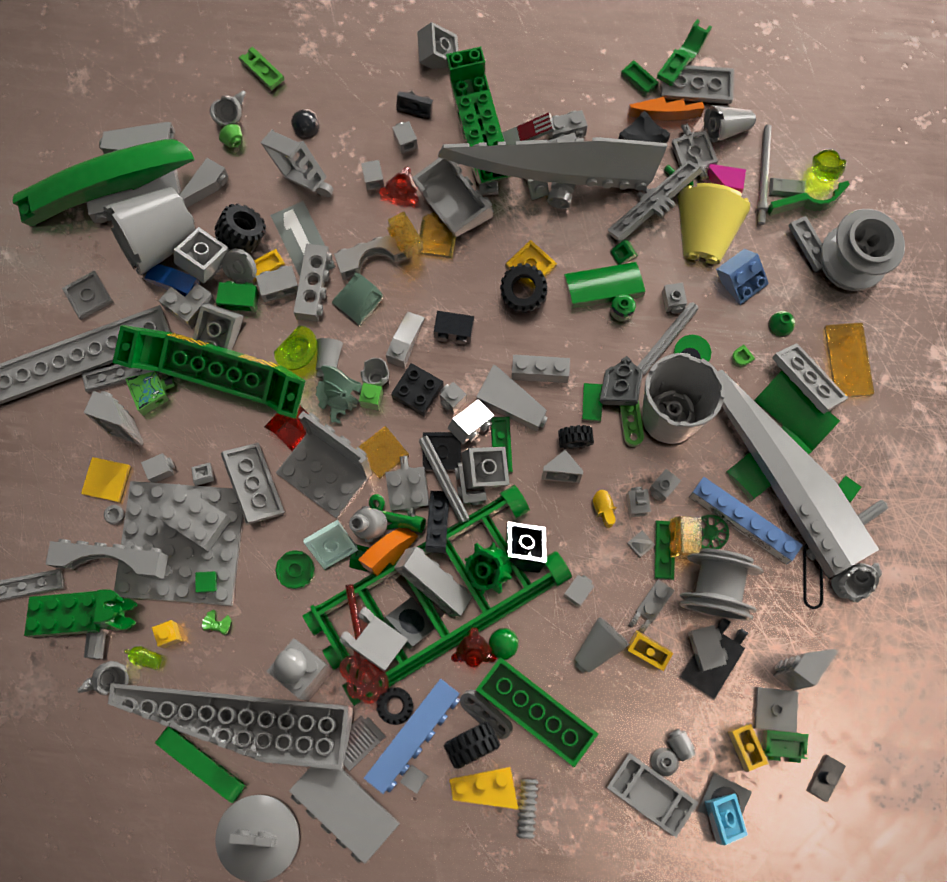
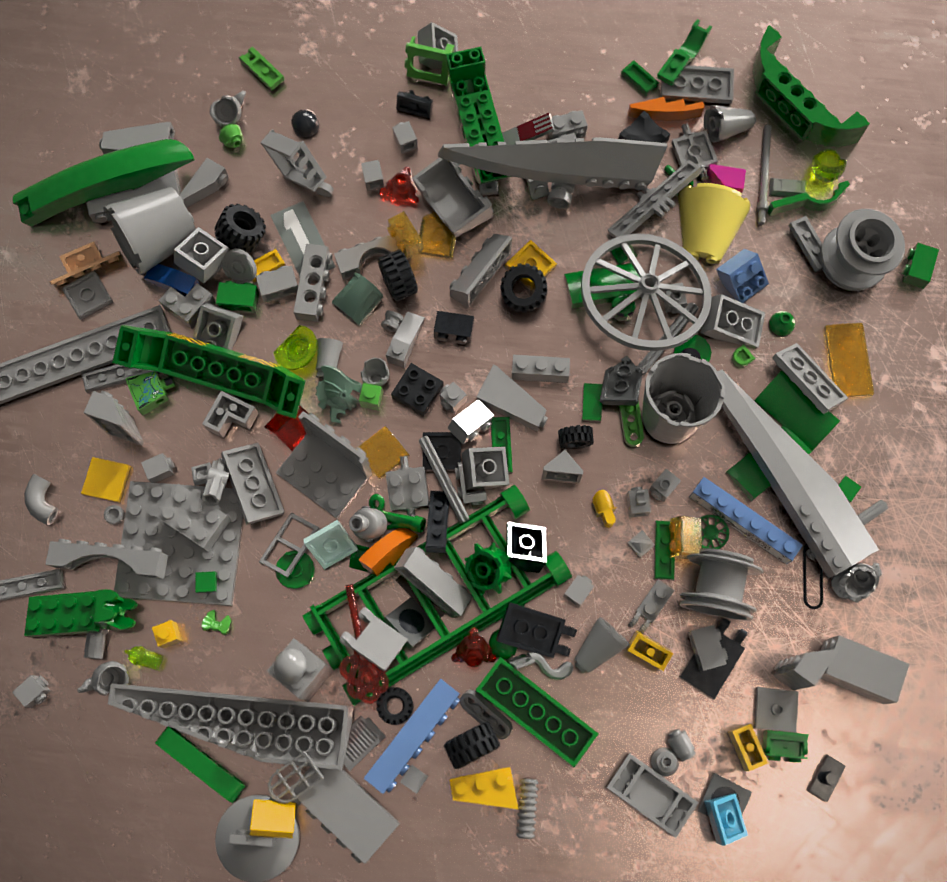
none -> light grey brick [12,675,50,708]
none -> light grey cylinder [24,474,58,525]
none -> light nougat bracket [49,241,121,286]
none -> light grey brick [202,391,259,438]
none -> light grey piece [202,458,229,506]
none -> yellow tile [250,799,296,839]
none -> light grey window [259,512,320,578]
none -> light grey window [268,751,324,803]
none -> black tyre [378,250,418,301]
none -> light grey wheel [381,310,403,332]
none -> bright green panel [404,36,454,85]
none -> light grey slope [449,234,512,308]
none -> black tile [496,602,577,658]
none -> light grey piece [506,652,573,680]
none -> light grey wheel [581,234,711,351]
none -> light grey slope [700,294,765,348]
none -> green slope [752,25,870,147]
none -> light grey brick [820,635,910,704]
none -> green brick [902,243,939,289]

